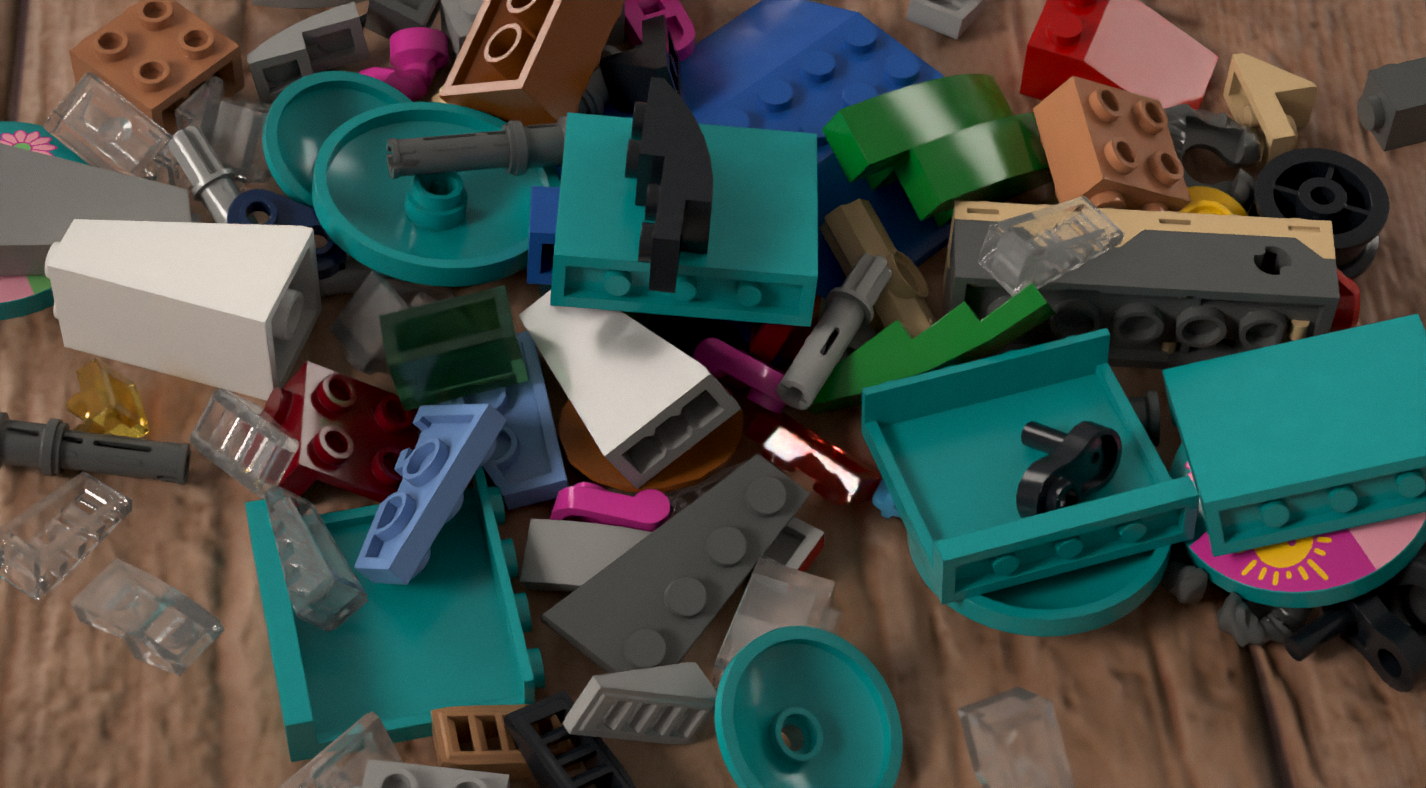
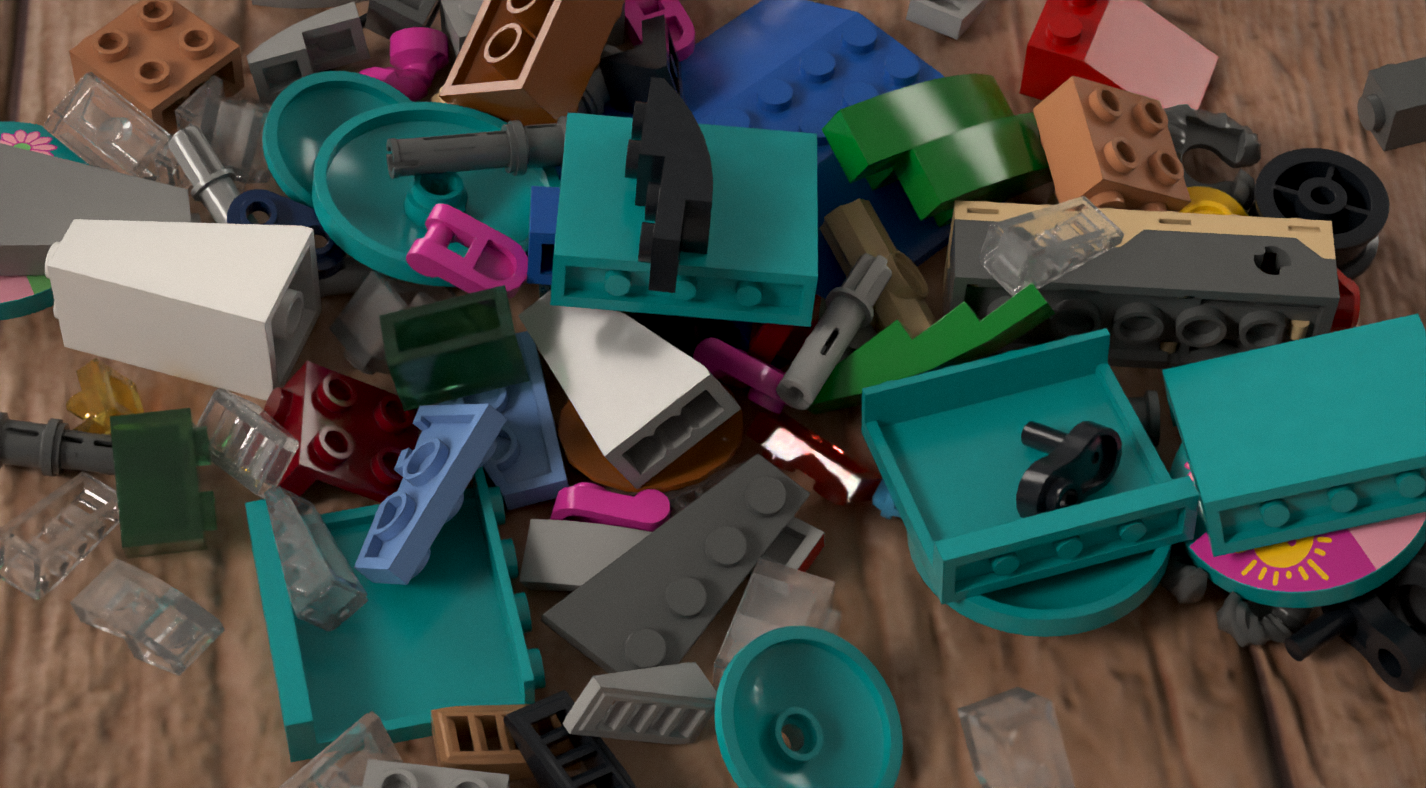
tan slope [1223,53,1318,173] -> none
none -> clear green piece [109,408,218,558]
none -> dark pink plate [406,204,528,303]

